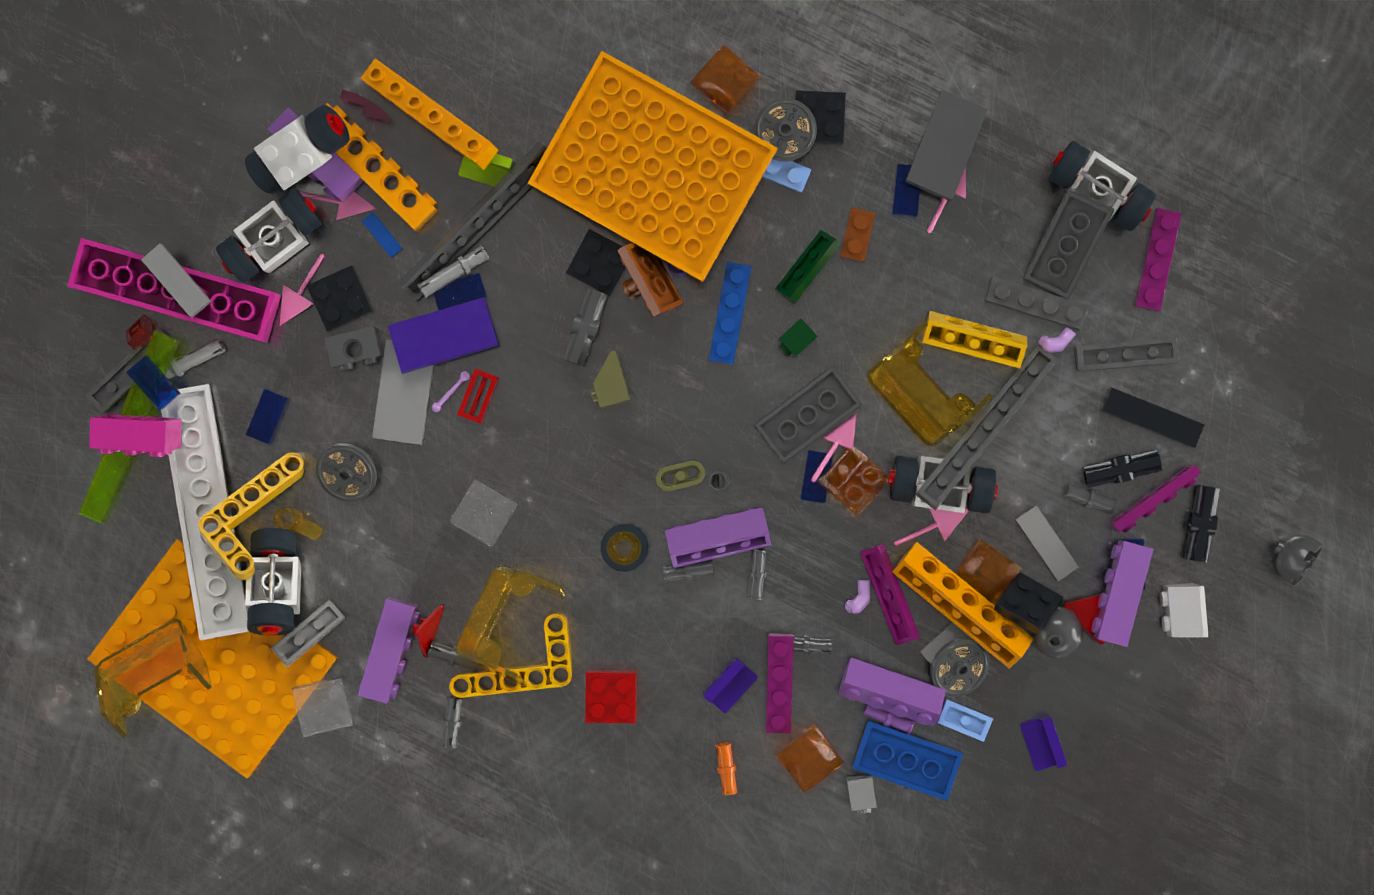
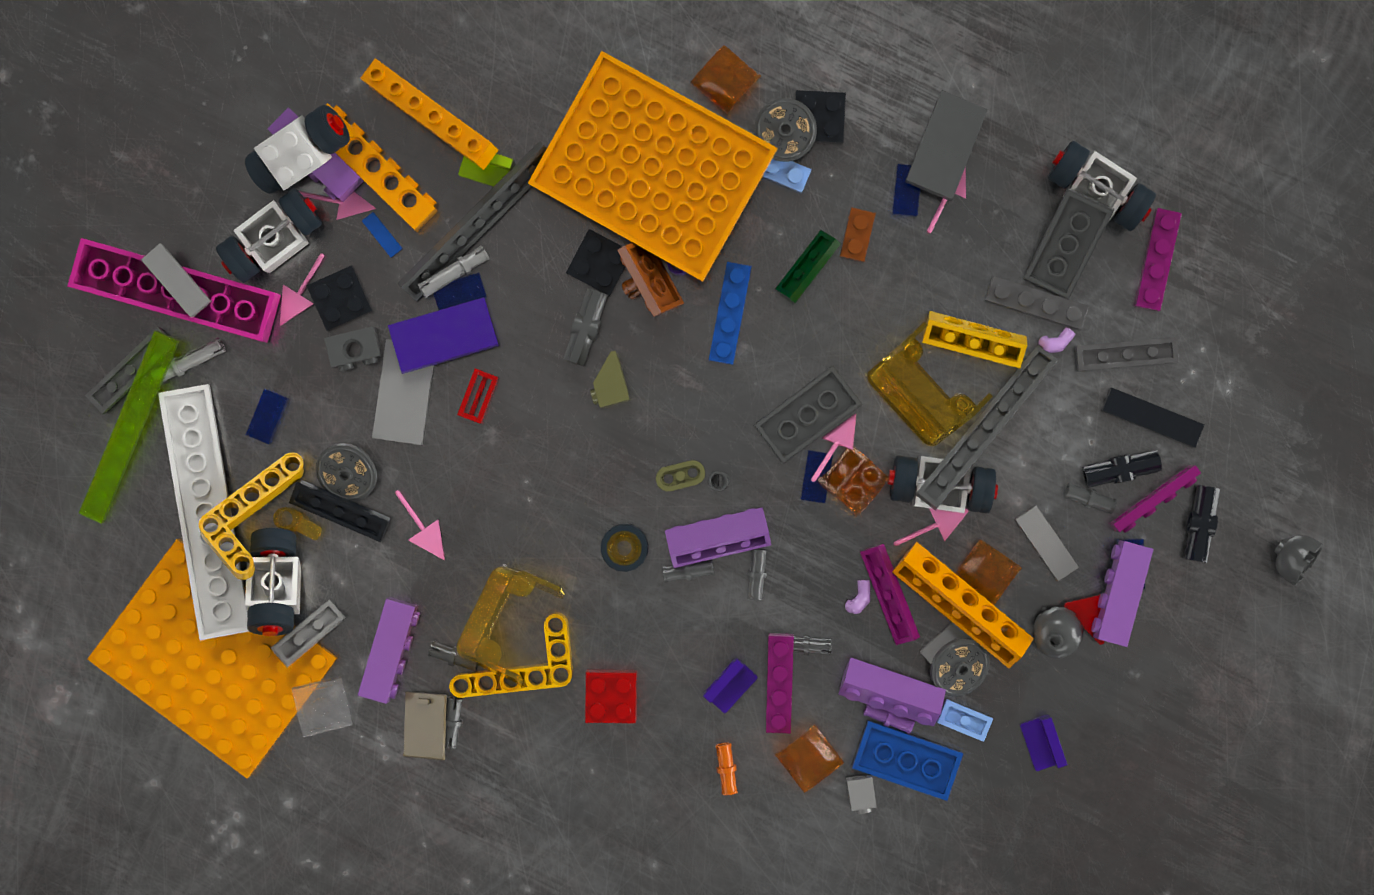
dark pink brick [89,414,181,457] -> none
clear yellow windscreen [94,619,212,738] -> none
clear red plate [125,314,153,350] -> none
clear blue plate [126,355,181,411] -> none
clear pink slope [340,89,391,124] -> none
red piece [413,605,444,658] -> none
lavender hinge [431,371,470,412] -> none
clear tile [449,479,518,547] -> none
dark green brick [778,318,818,358] -> none
black plate [994,572,1063,635] -> none
white slope [1160,583,1208,637] -> none
none -> black tile [289,479,391,542]
none -> bright pink piece [395,490,445,560]
none -> dark tan container [403,692,447,760]

